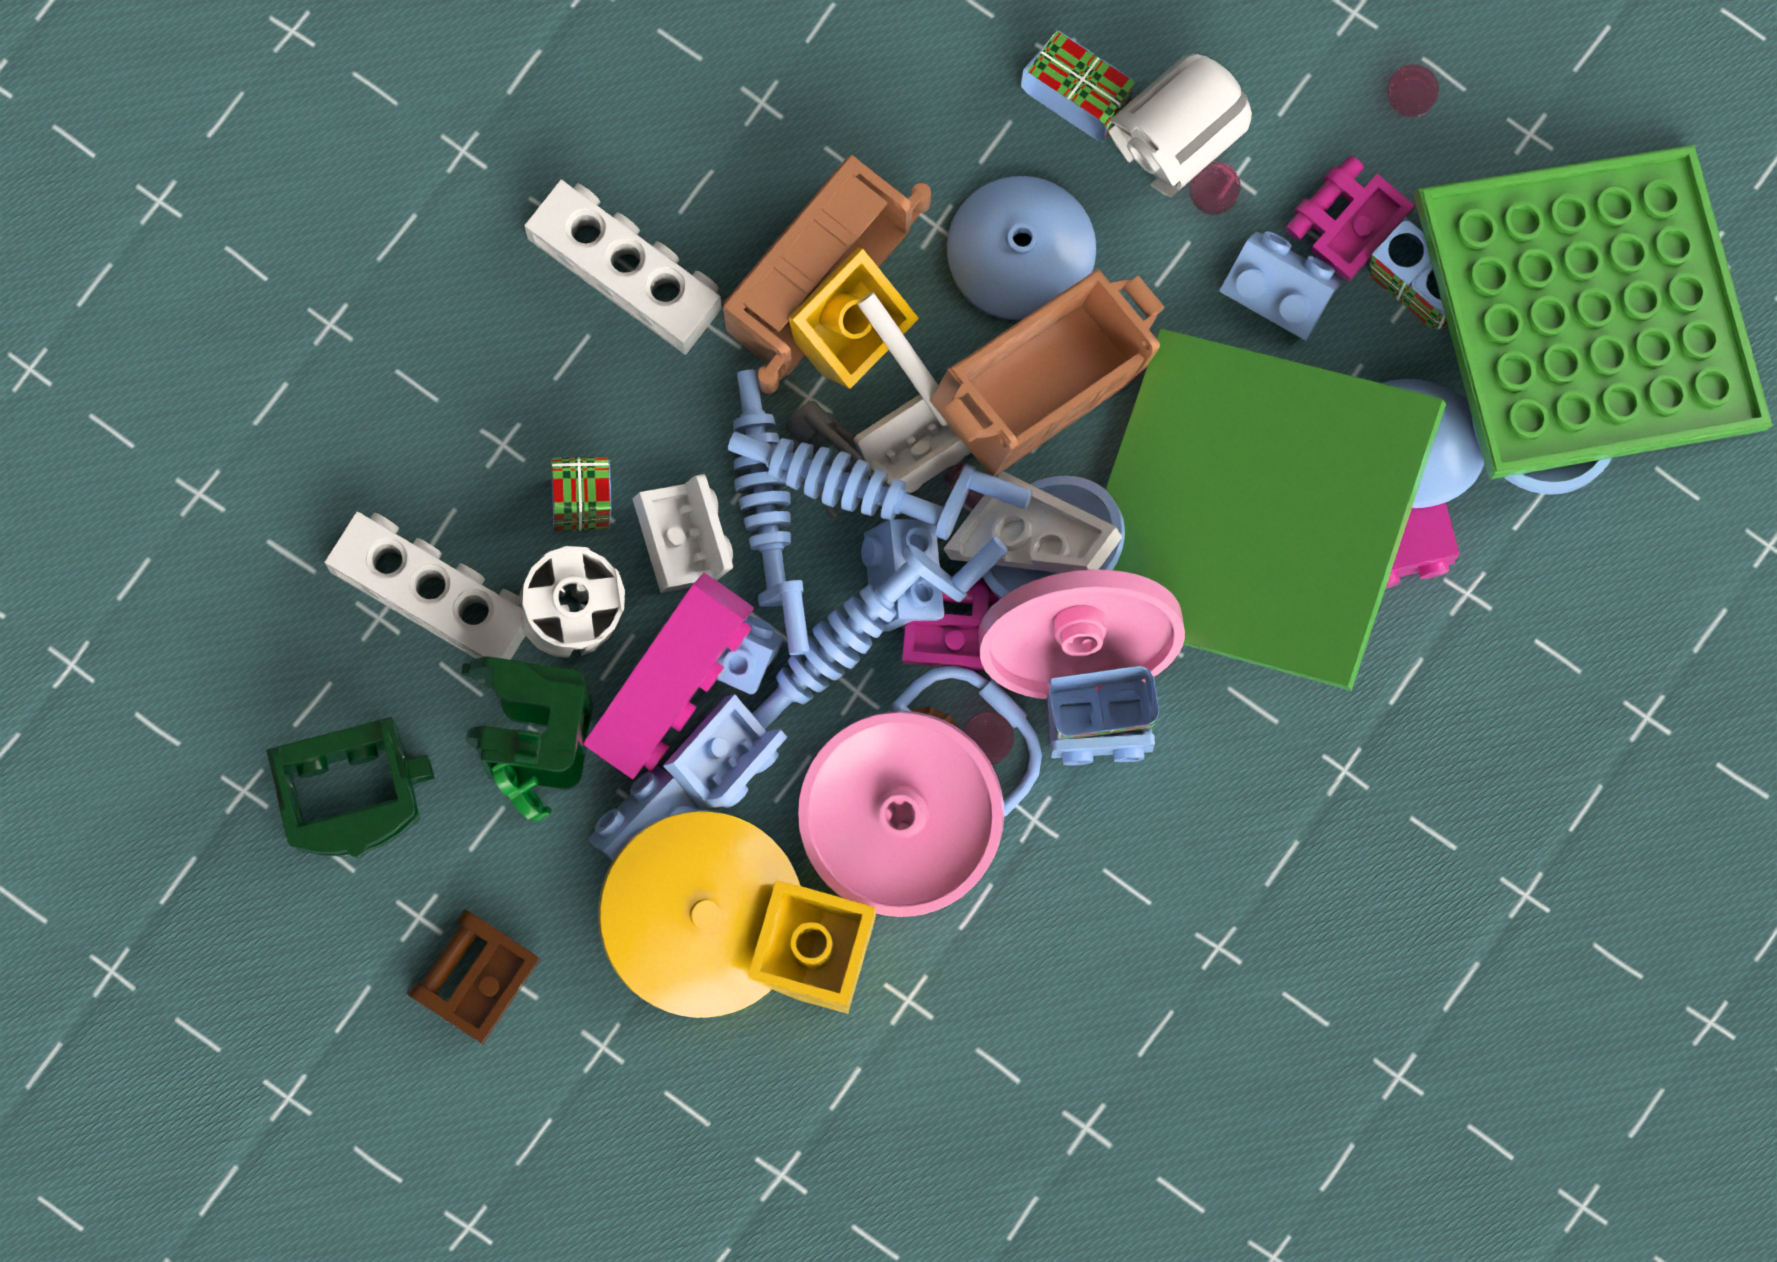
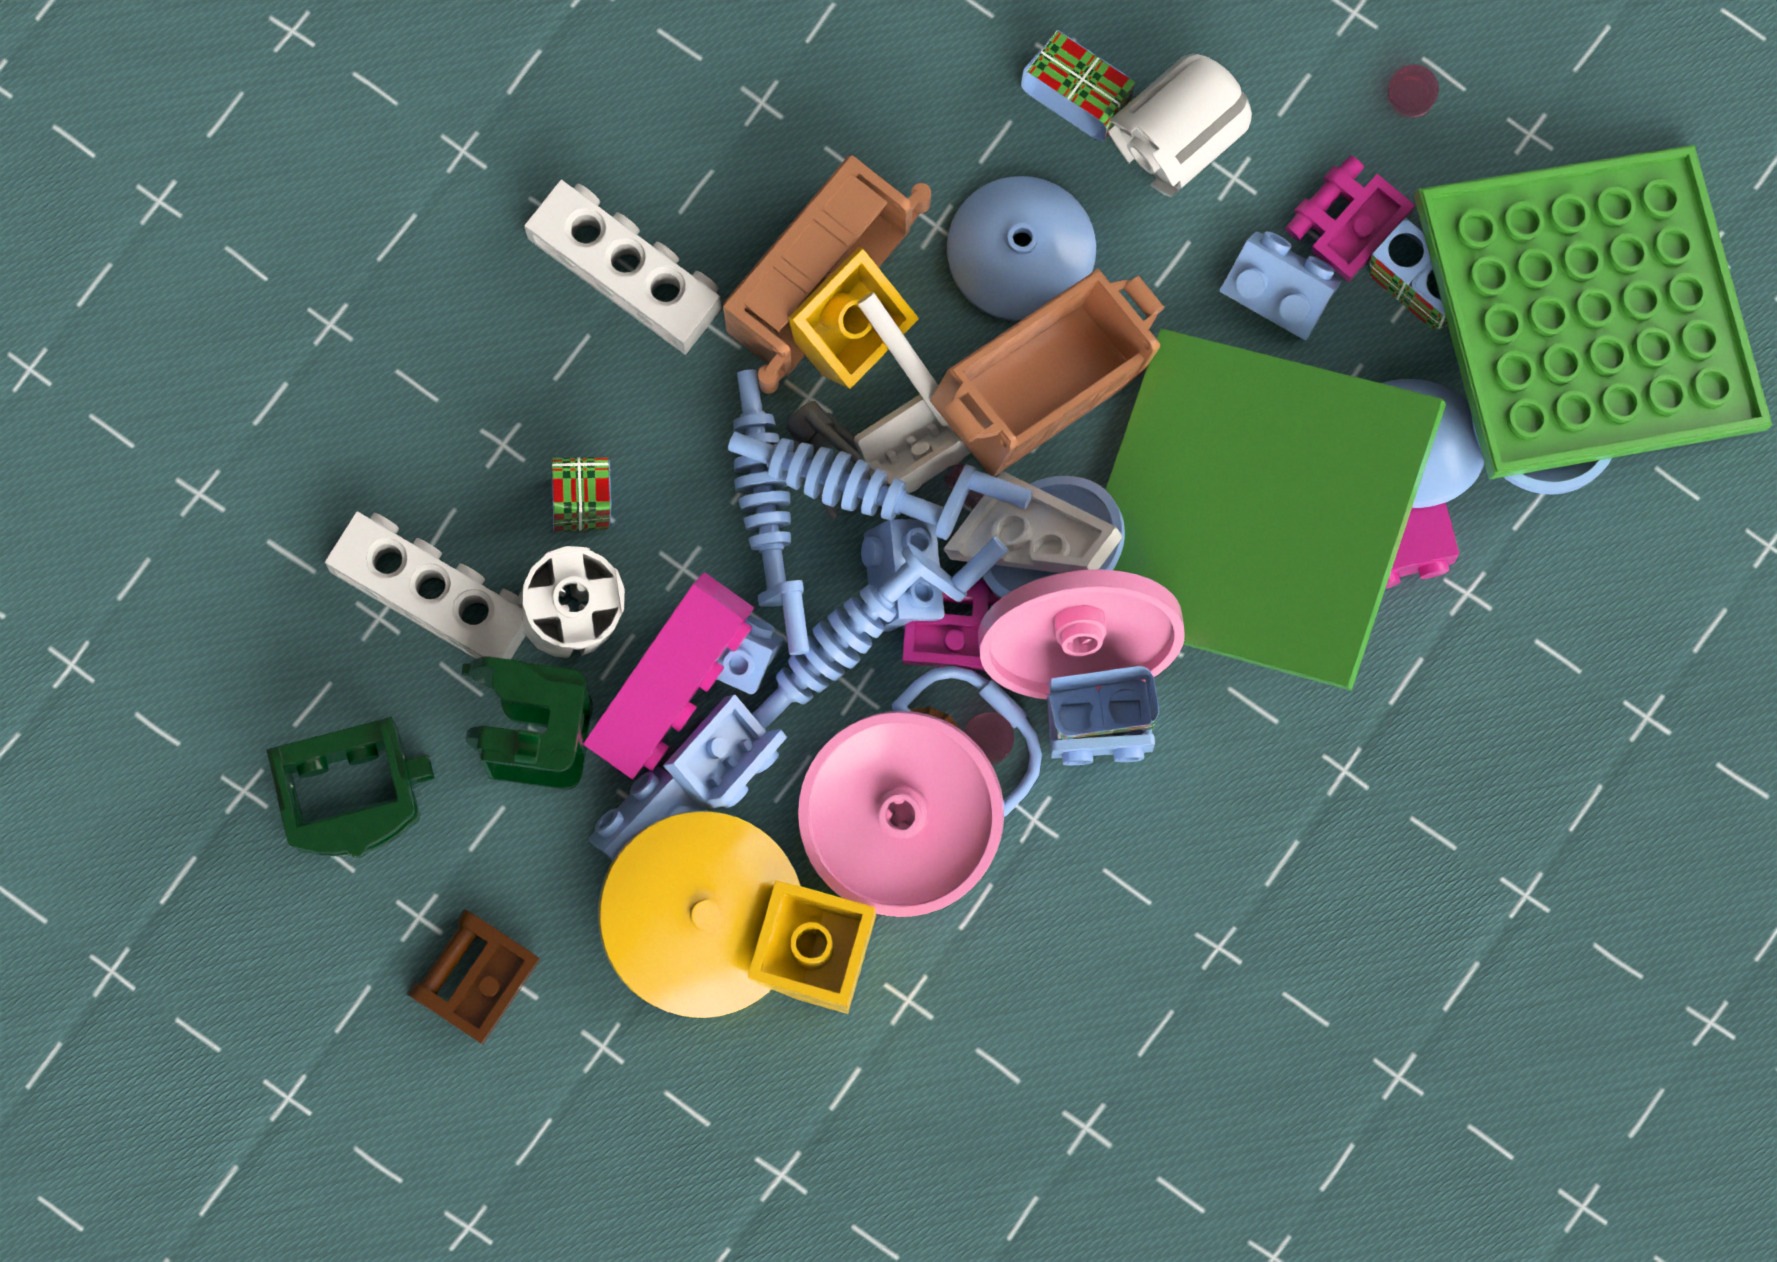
green piece [492,763,552,822] -> none
white bracket [632,474,733,593] -> none
clear pink tile [1190,162,1240,215] -> none

